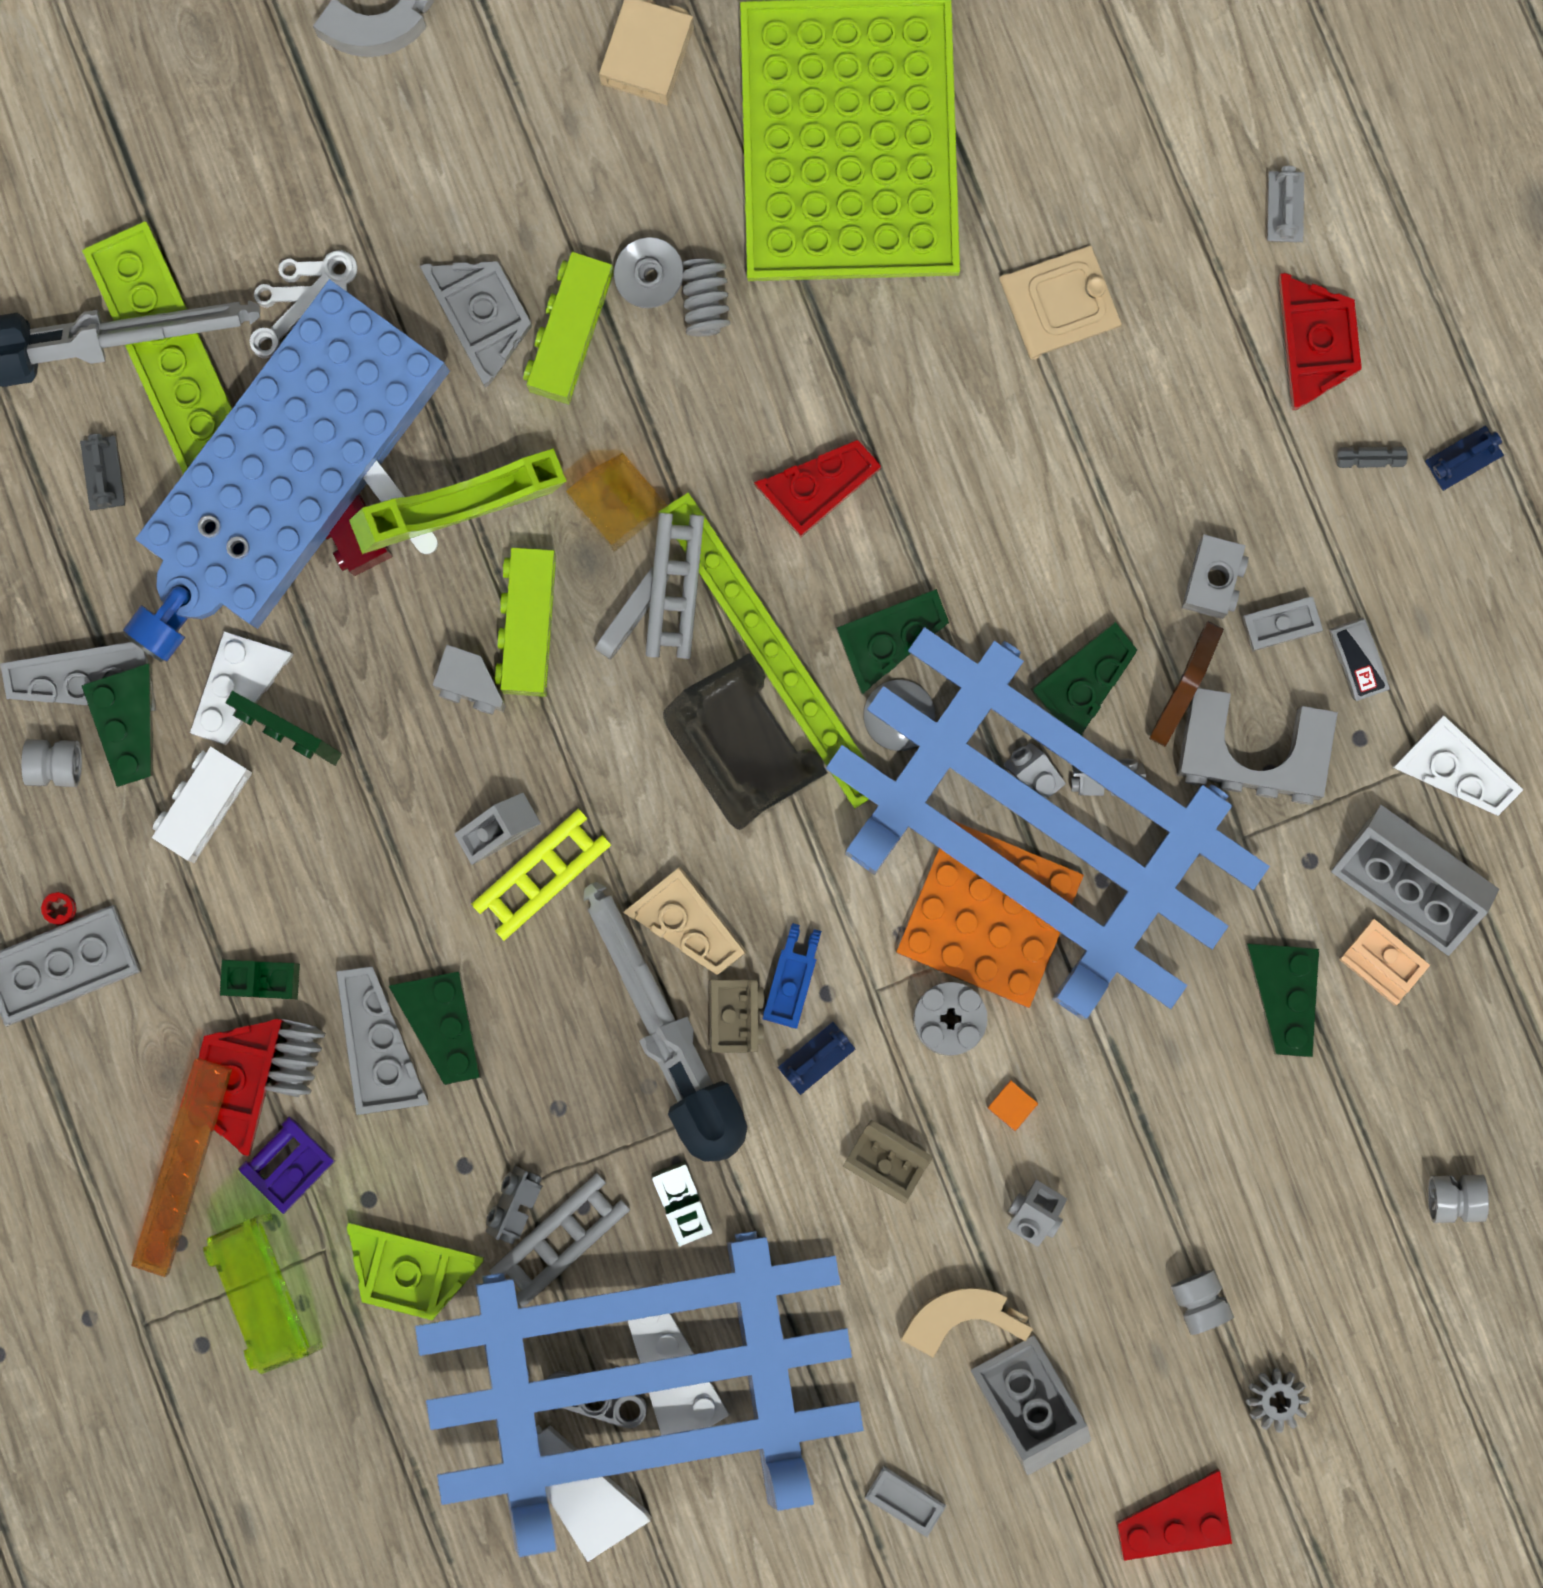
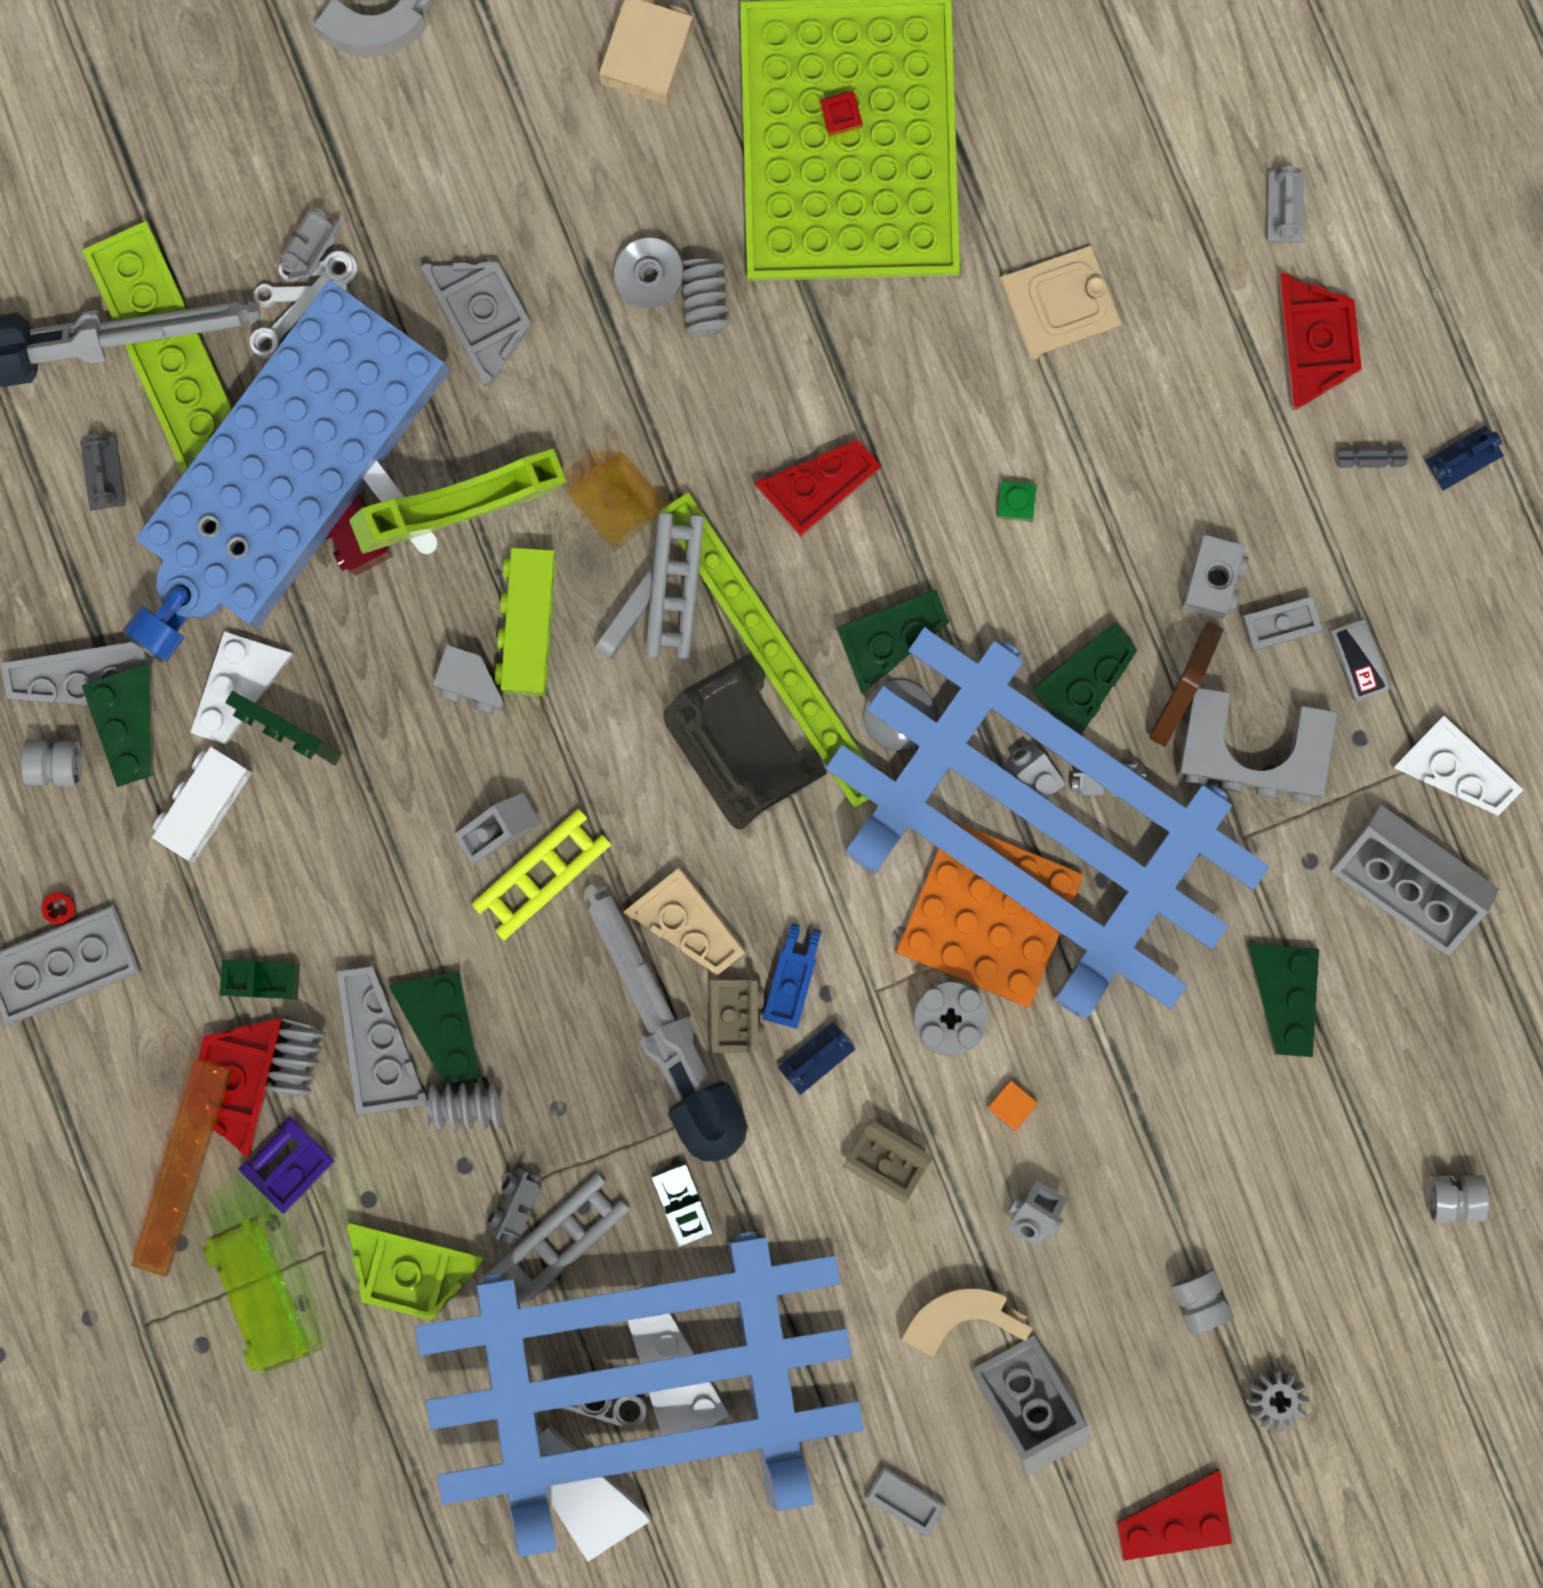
lime brick [523,252,614,405] -> none
light nougat plate [1339,919,1430,1006] -> none
none -> light grey hinge [280,208,342,281]
none -> light grey piece [427,1083,503,1129]
none -> red tile [820,91,863,136]
none -> green plate [997,481,1037,522]

